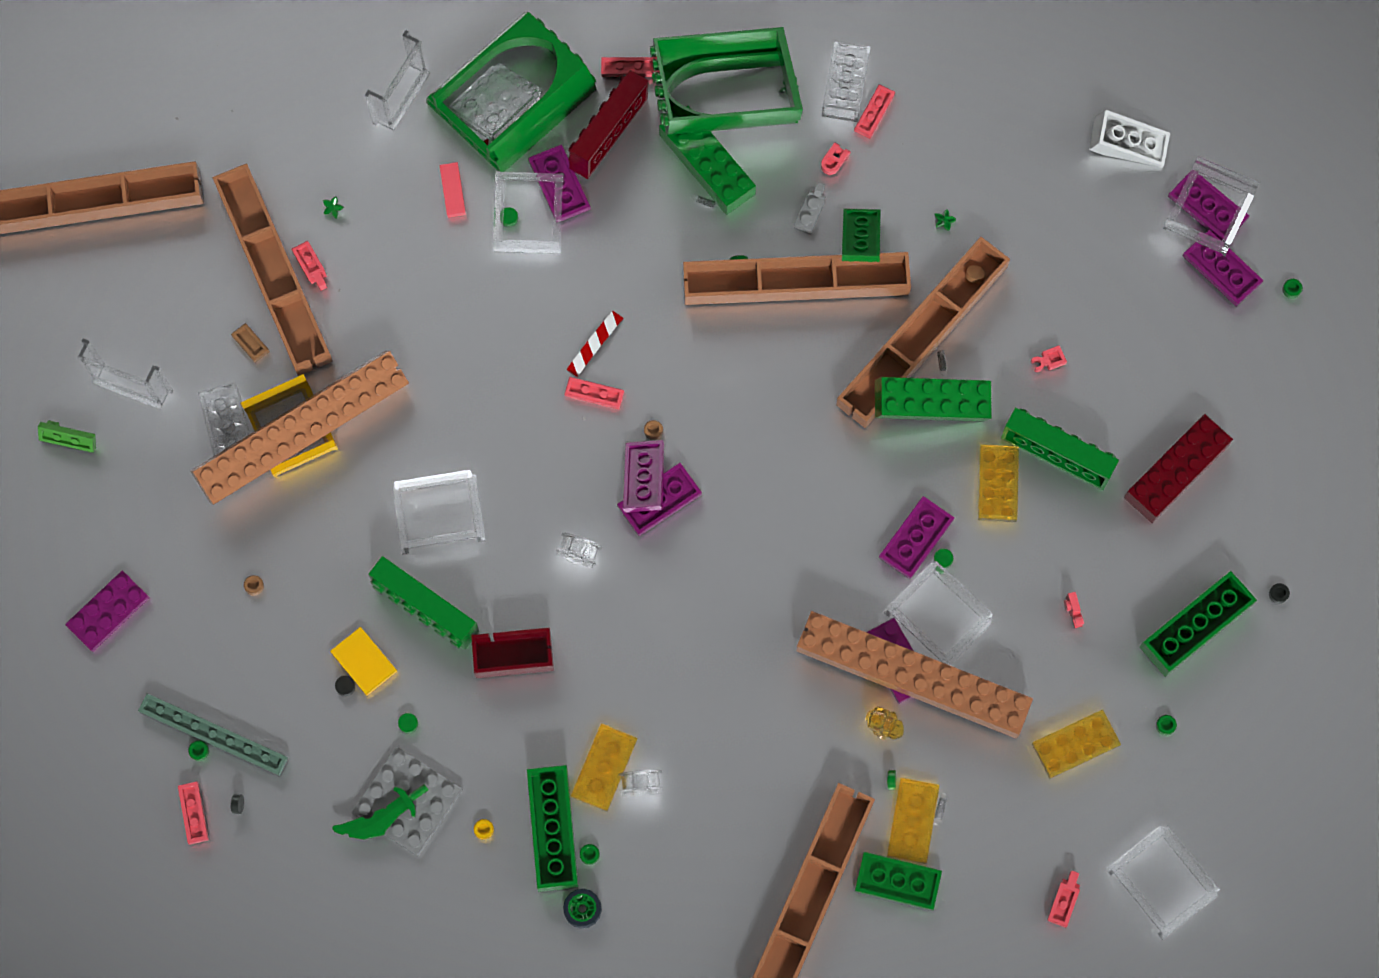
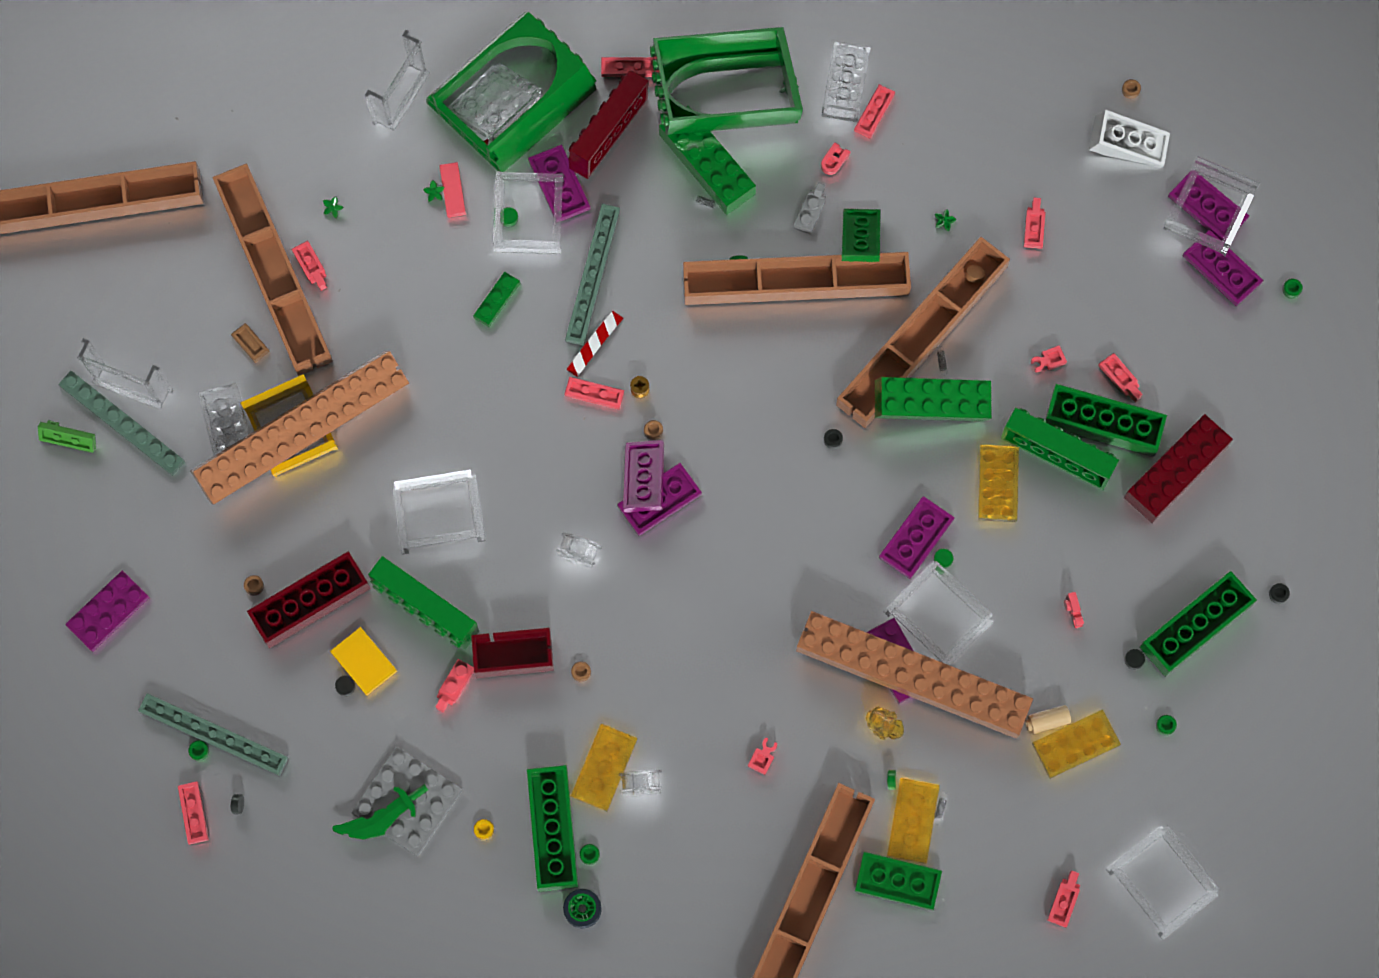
green tile [398,713,418,734] -> none
none -> sand green plate [58,371,185,476]
none -> dark red brick [247,551,371,649]
none -> green plant [423,180,445,202]
none -> coral hinge [435,659,474,712]
none -> green plate [473,272,521,327]
none -> sand green plate [565,204,620,346]
none -> medium nougat tile [571,662,591,682]
none -> pearl gold wheel [630,376,649,399]
none -> coral plate [748,738,777,775]
none -> pearl dark grey tile [824,429,843,449]
none -> coral hinge [1023,198,1046,249]
none -> tan brick [1025,705,1071,734]
none -> green brick [1045,384,1167,457]
none -> coral hinge [1098,353,1143,402]
none -> medium nougat tile [1122,79,1141,99]
none -> pearl dark grey tile [1124,649,1145,670]

